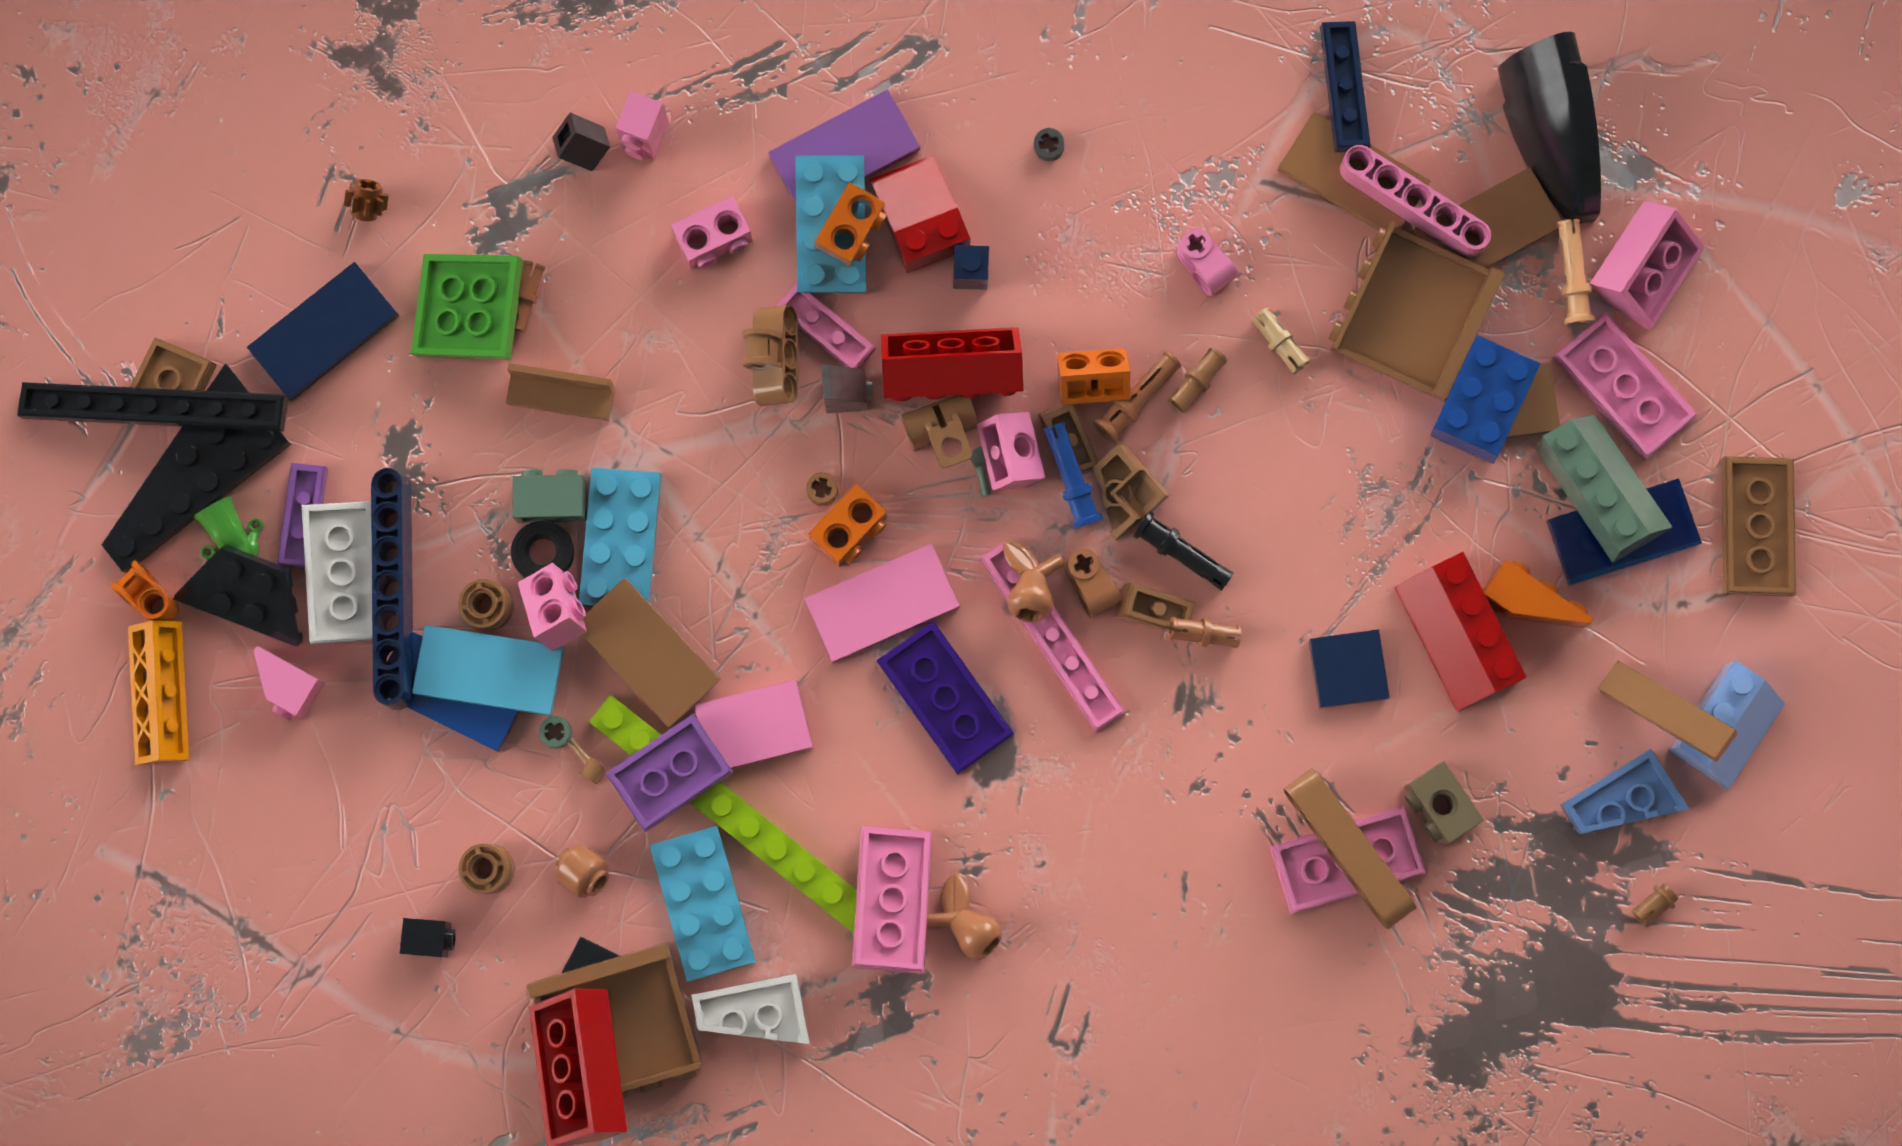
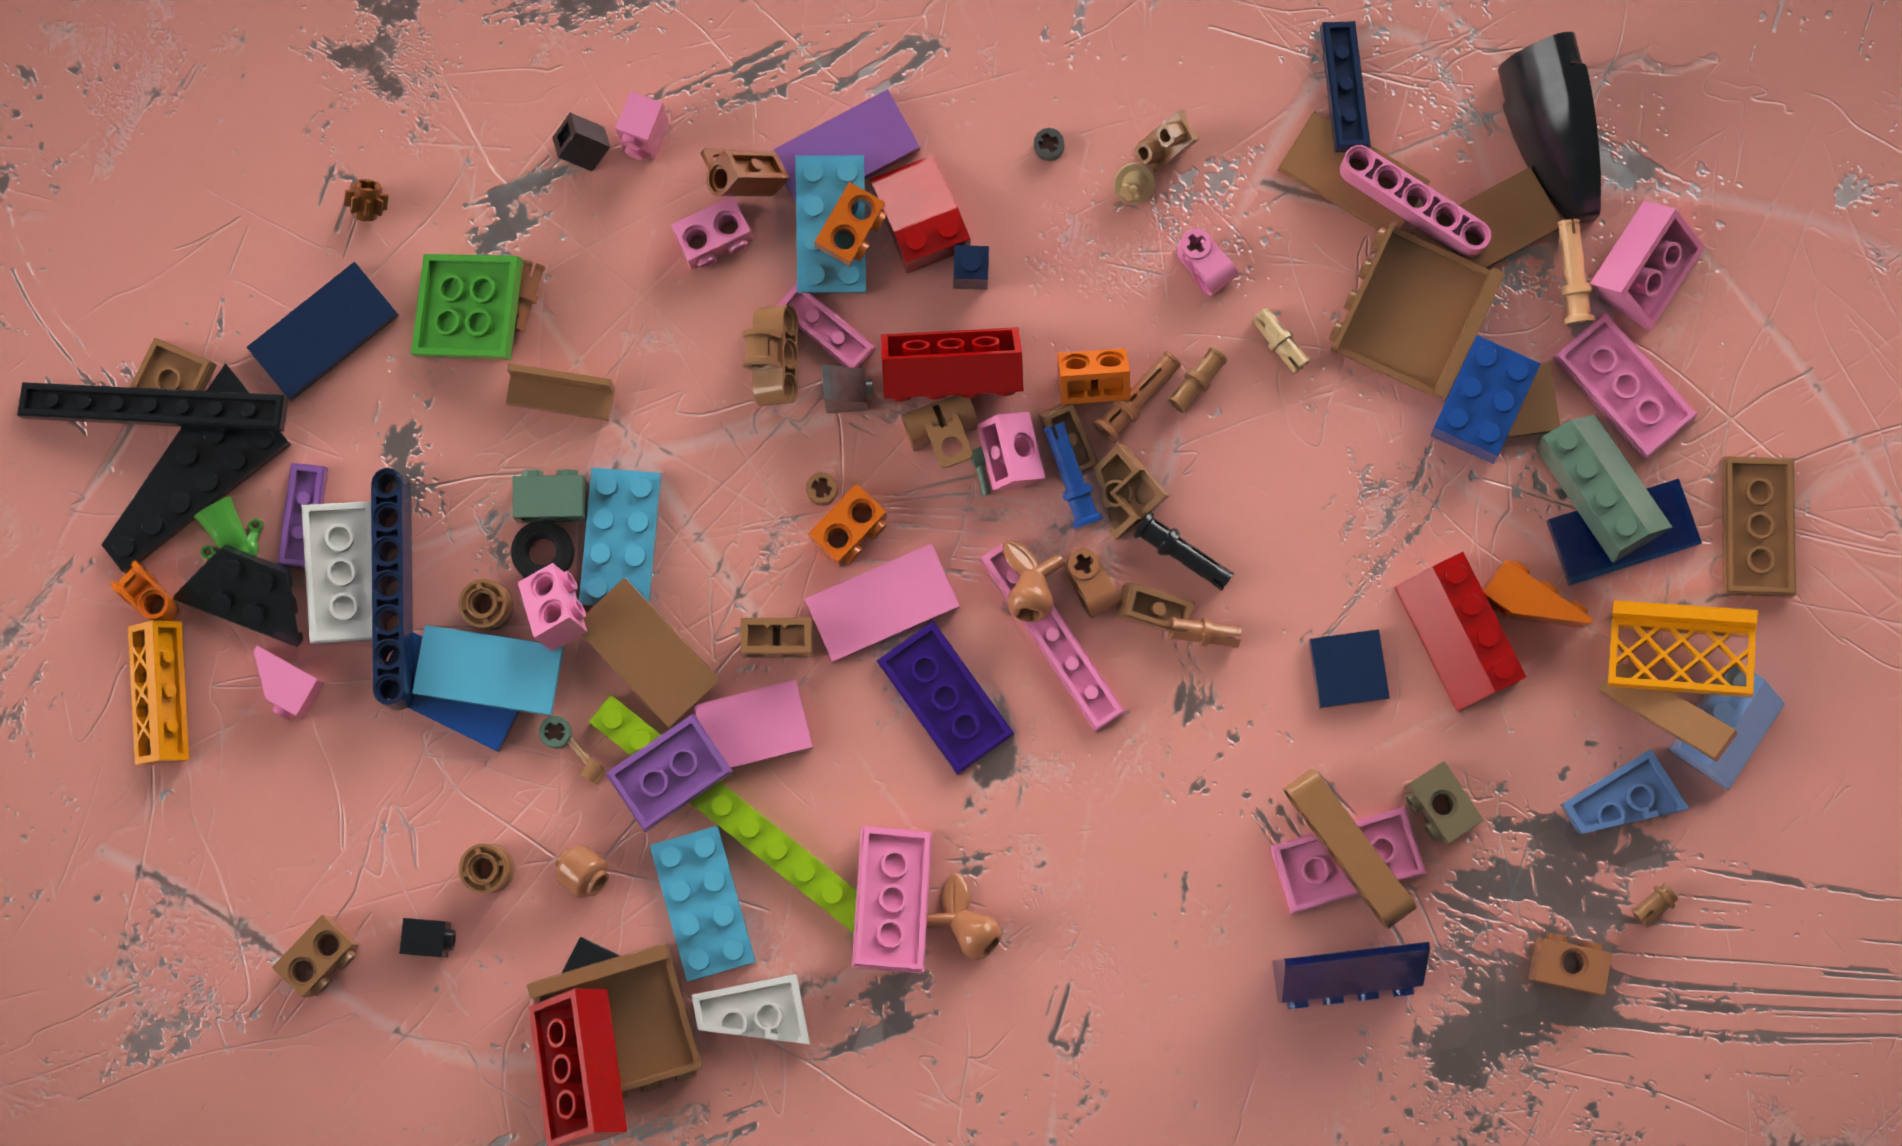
none -> medium nougat brick [272,915,359,997]
none -> dark orange piece [700,148,789,197]
none -> medium nougat brick [741,618,813,658]
none -> tan hat [1114,162,1155,205]
none -> medium nougat hips [1135,110,1200,172]
none -> clear blue slope [1272,942,1430,1009]
none -> nougat brick [1528,933,1613,995]
none -> light orange fence [1608,600,1758,698]

